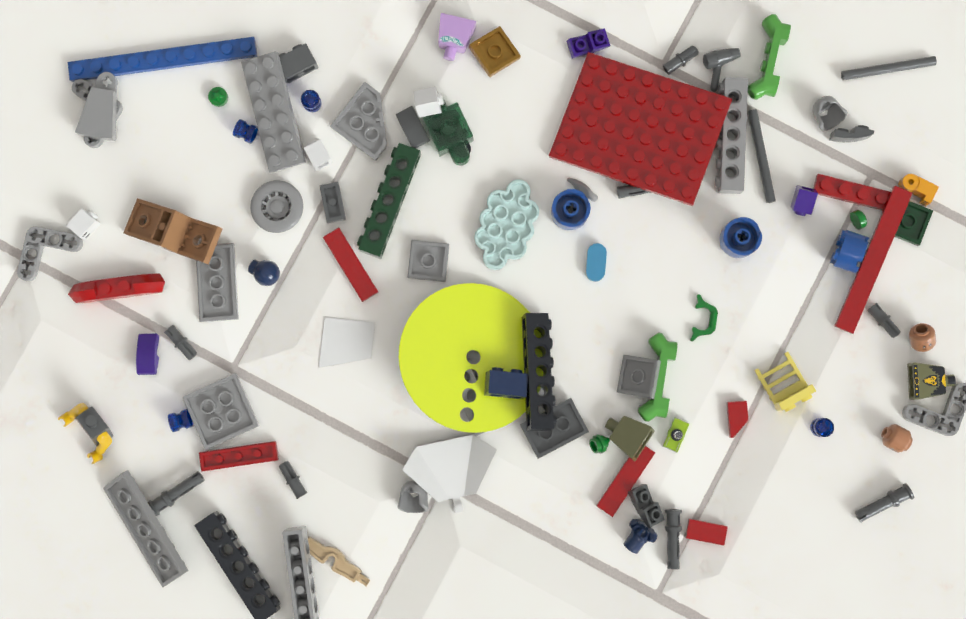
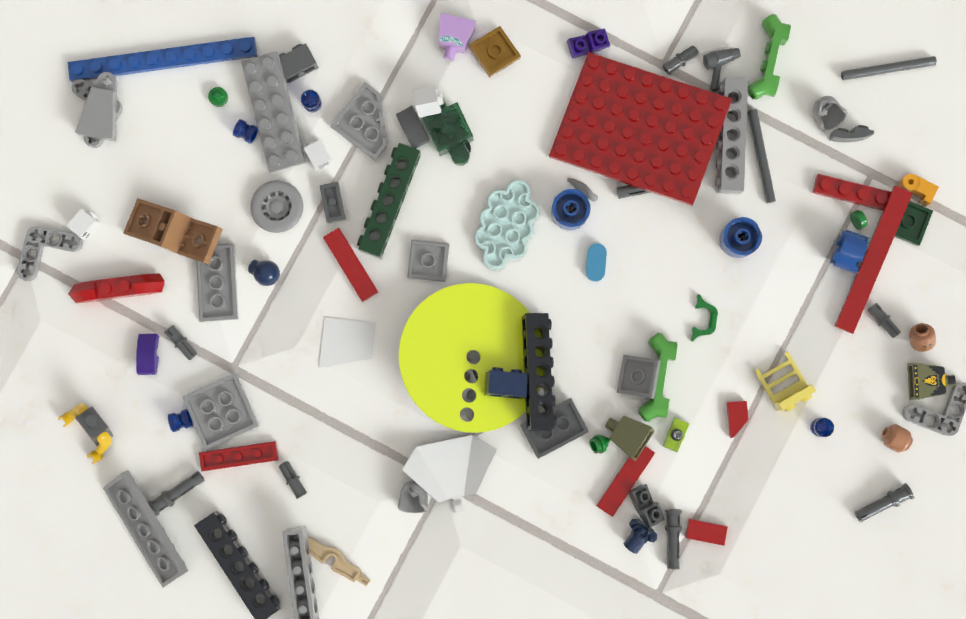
dark purple brick [790,185,818,216] -> none

